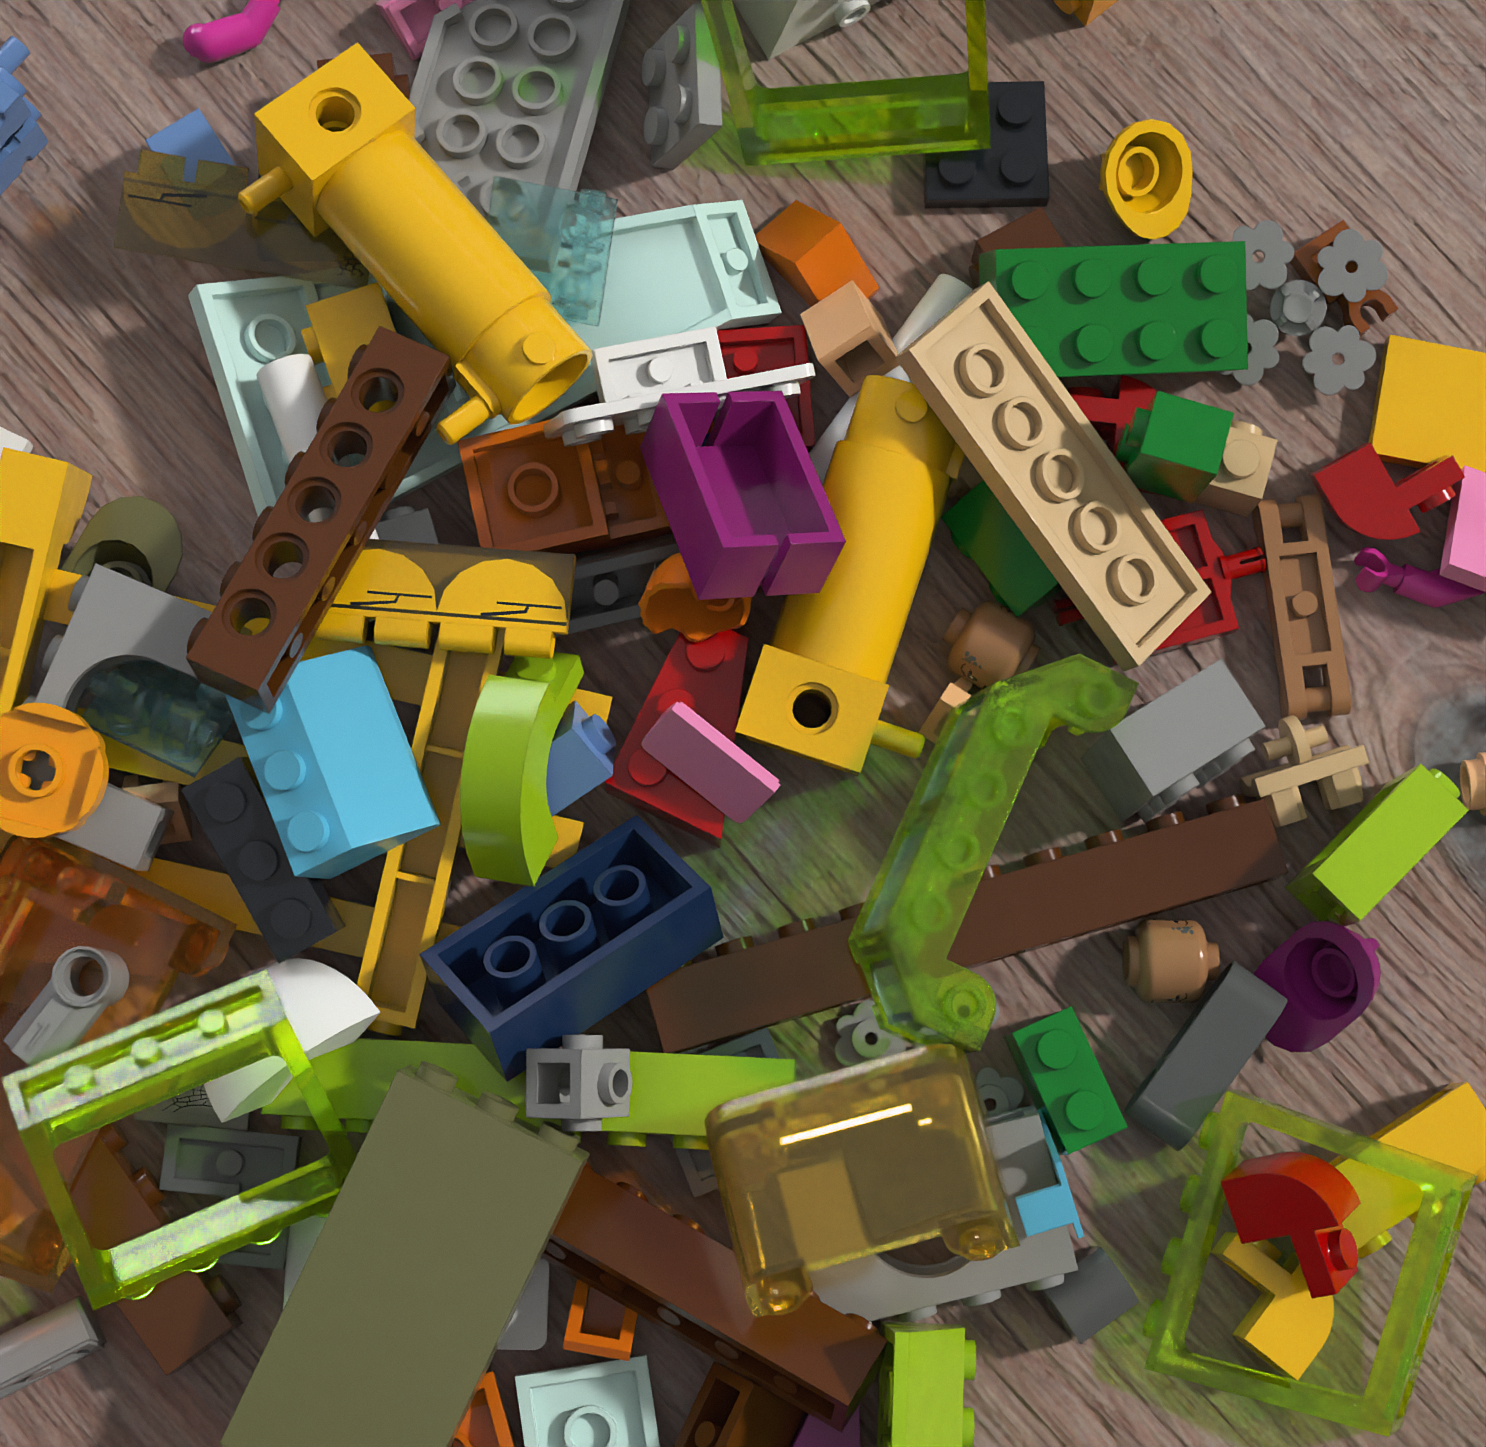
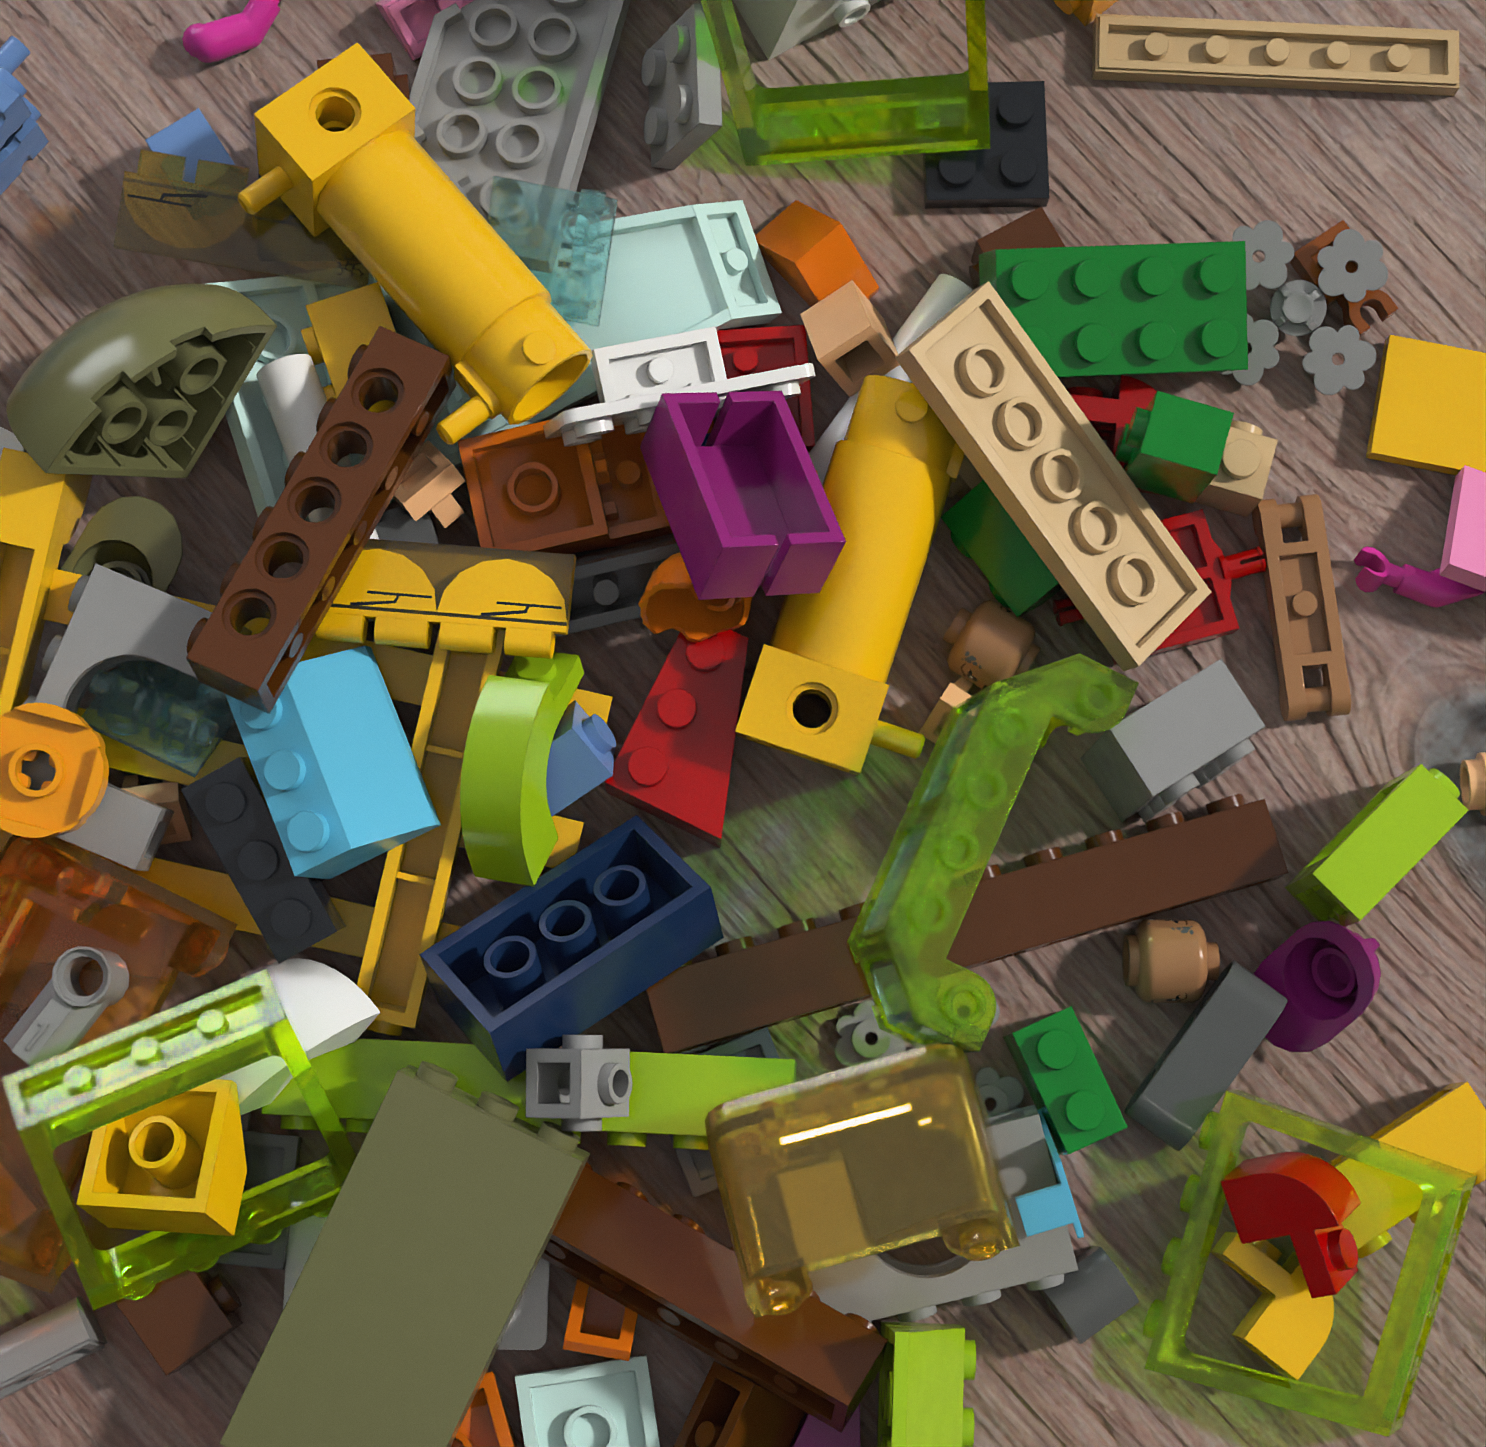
bright pink slope [641,701,780,824] -> none
yellow piece [1098,119,1193,240] -> none
tan hips [1239,715,1369,827] -> none
red brick [1308,443,1465,540] -> none
none -> olive brick [6,283,277,478]
none -> yellow slope [76,1073,247,1236]
none -> light nougat tile [393,440,465,528]
none -> tan tile [1092,14,1459,96]

